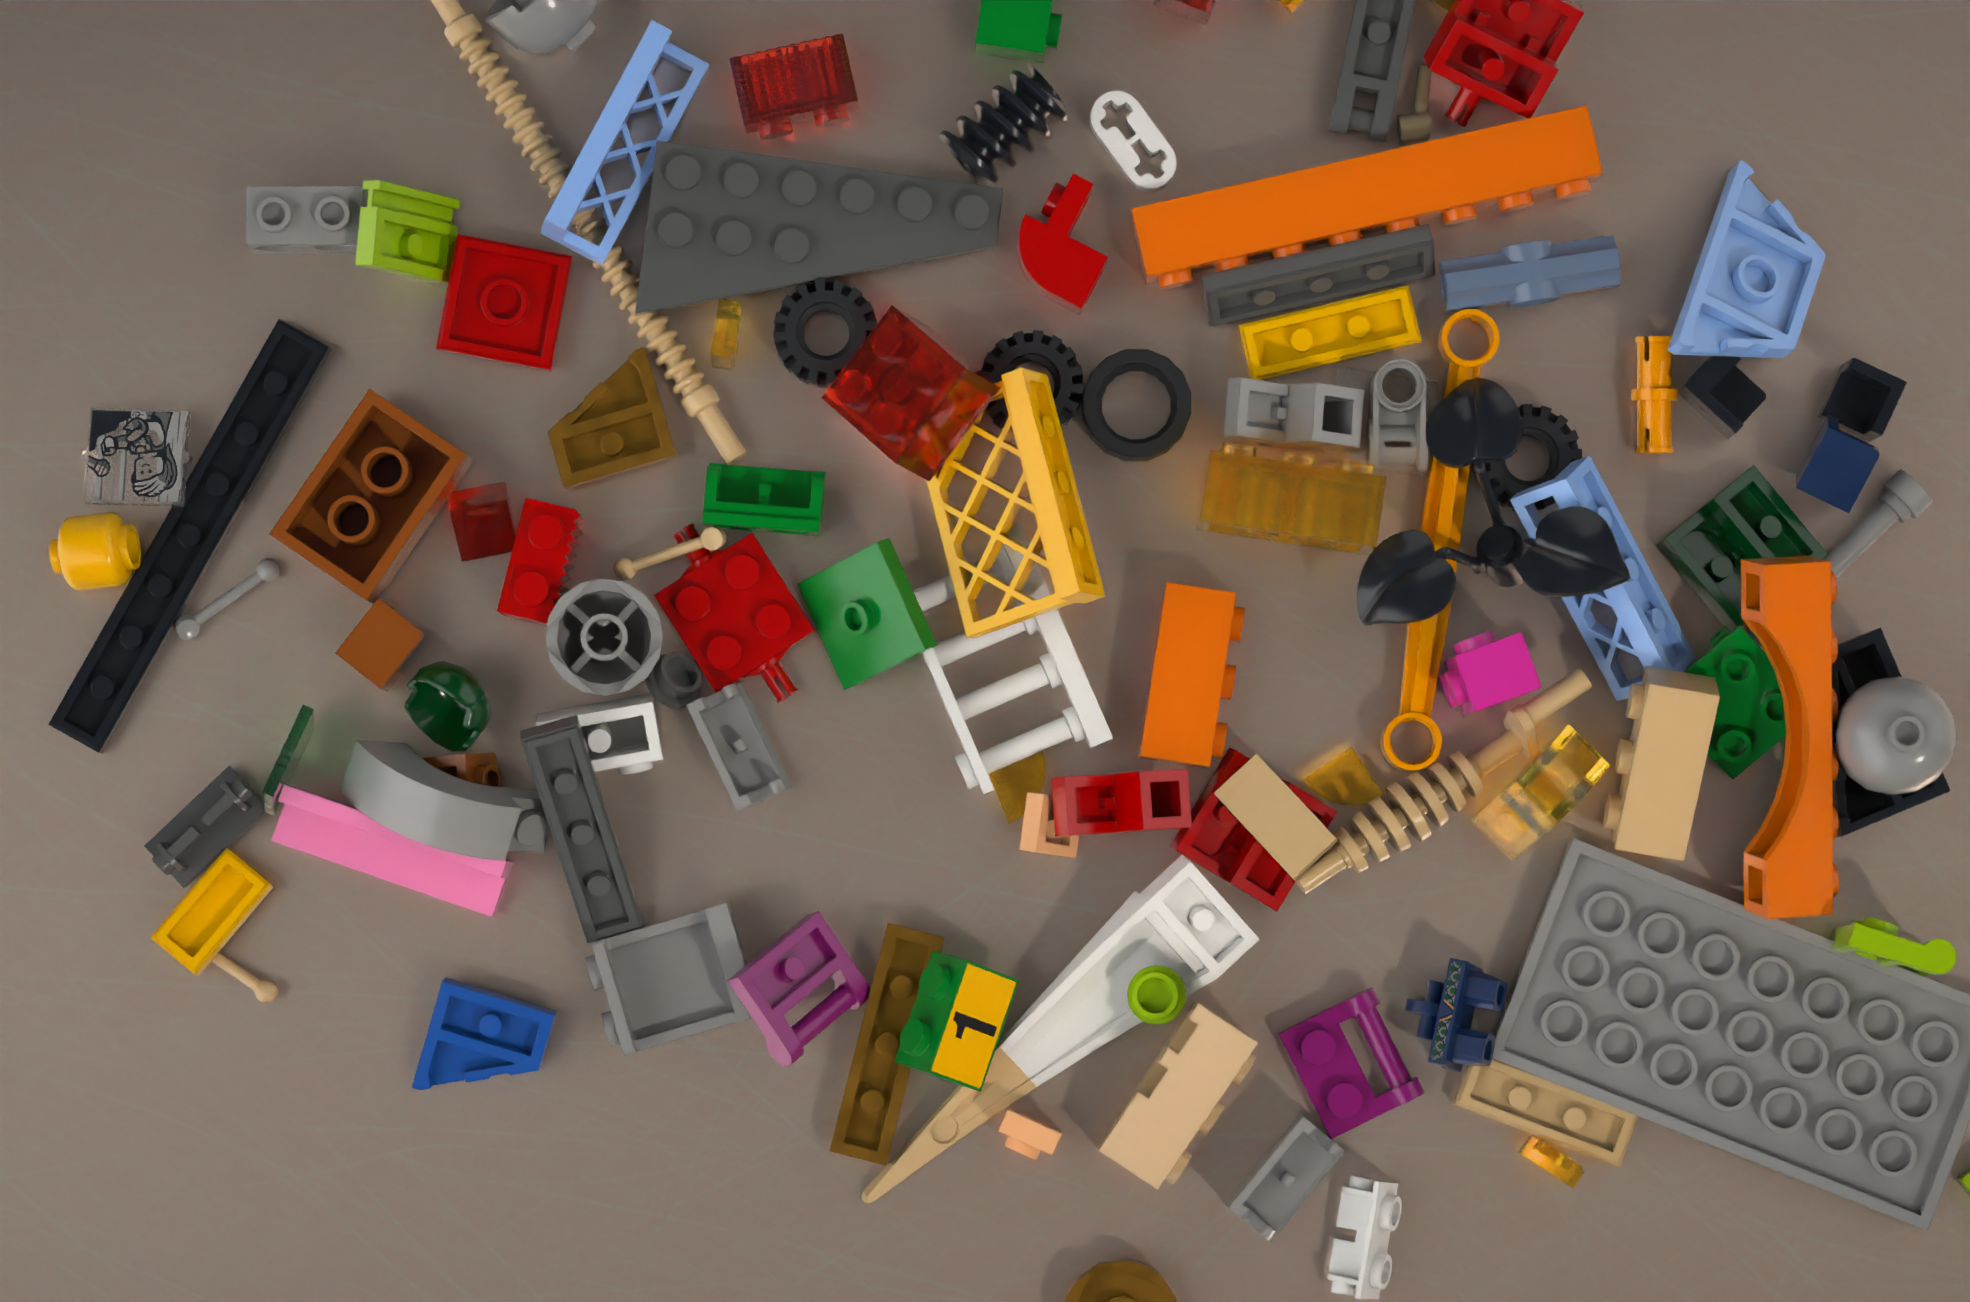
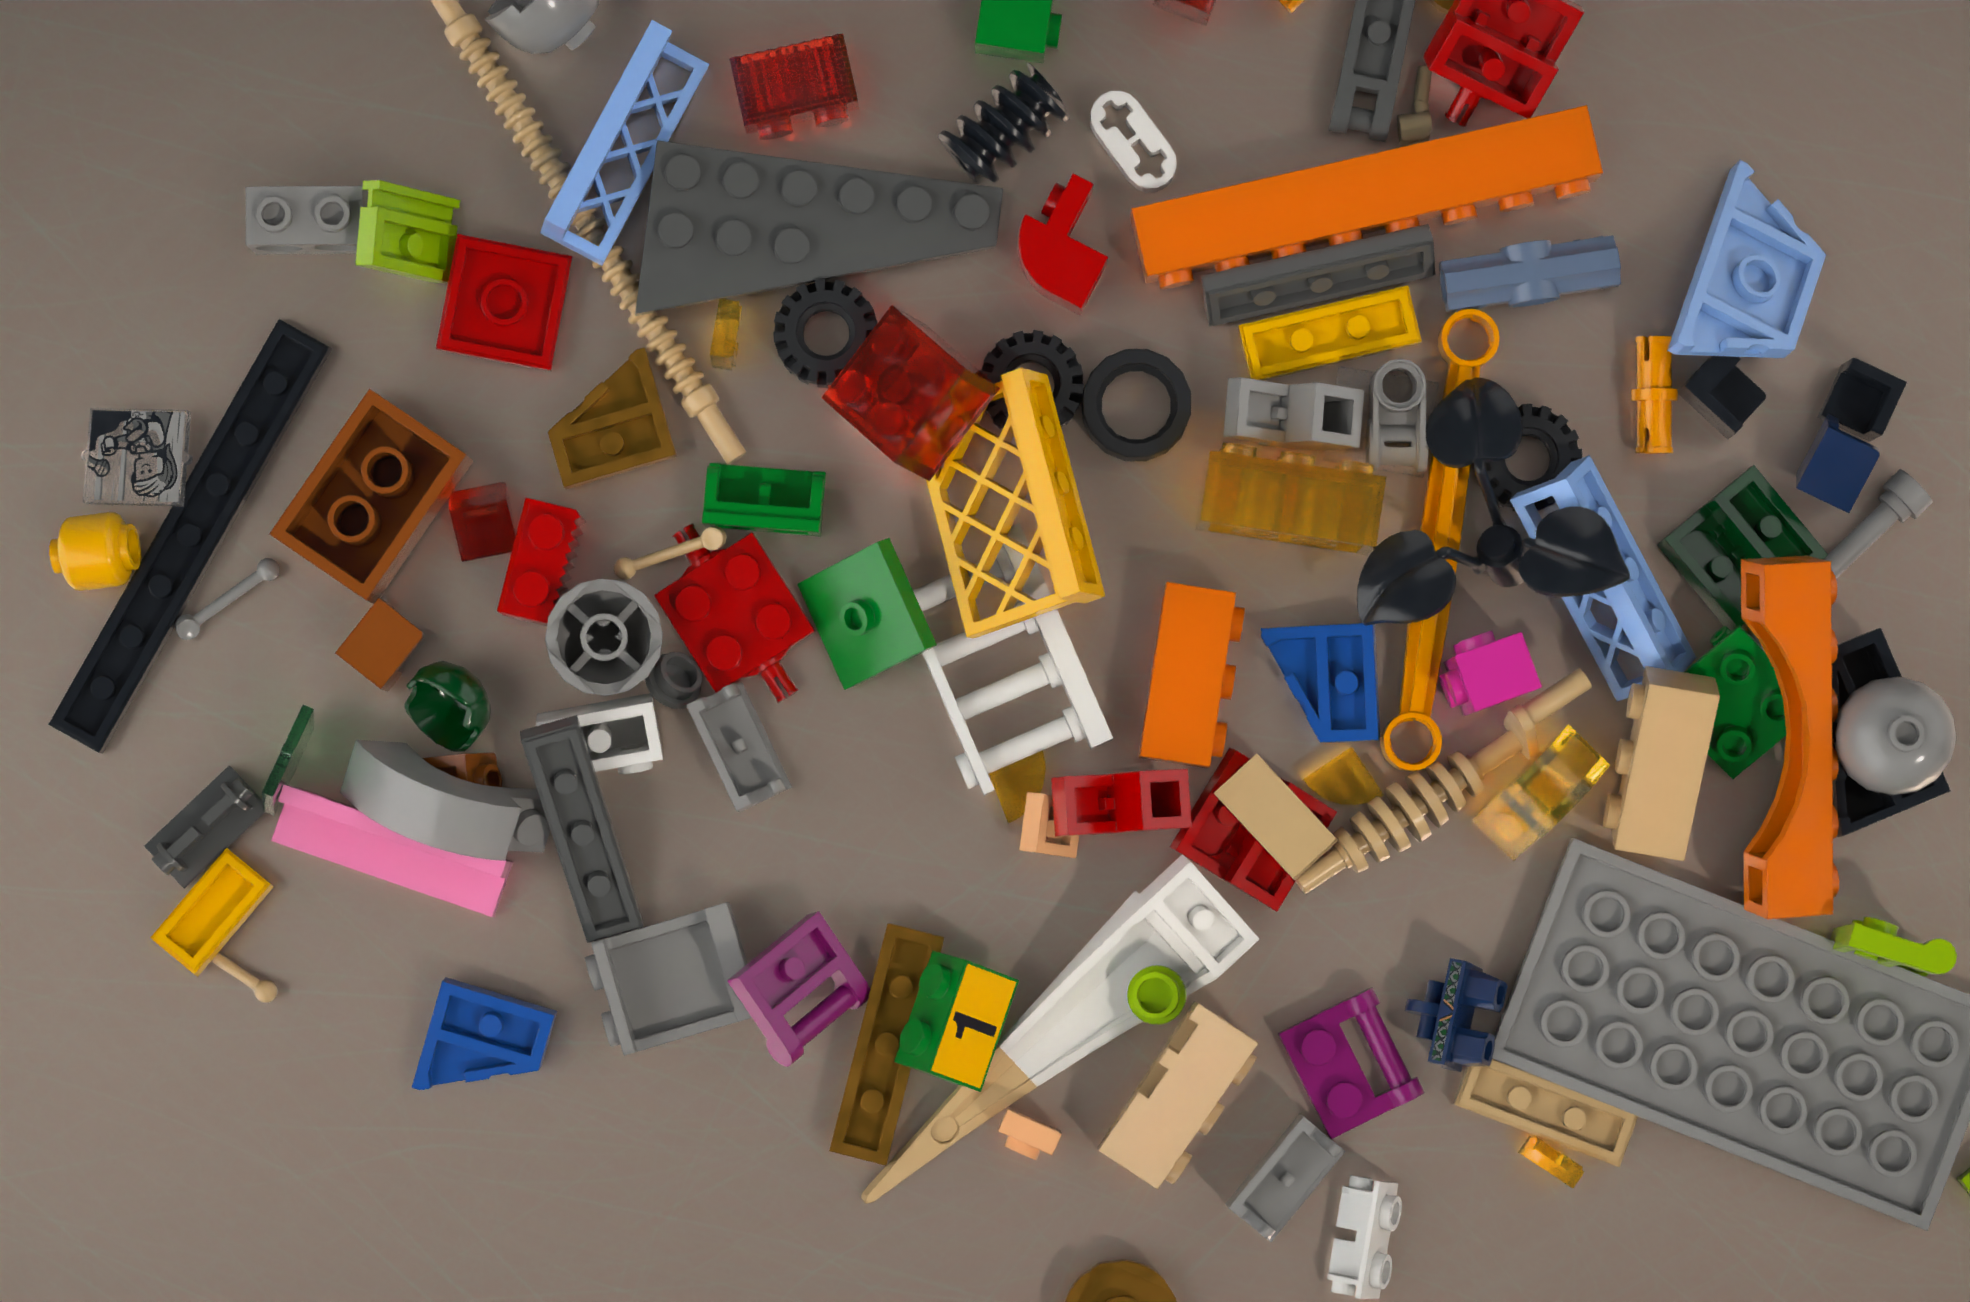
none -> blue wing [1261,623,1380,743]

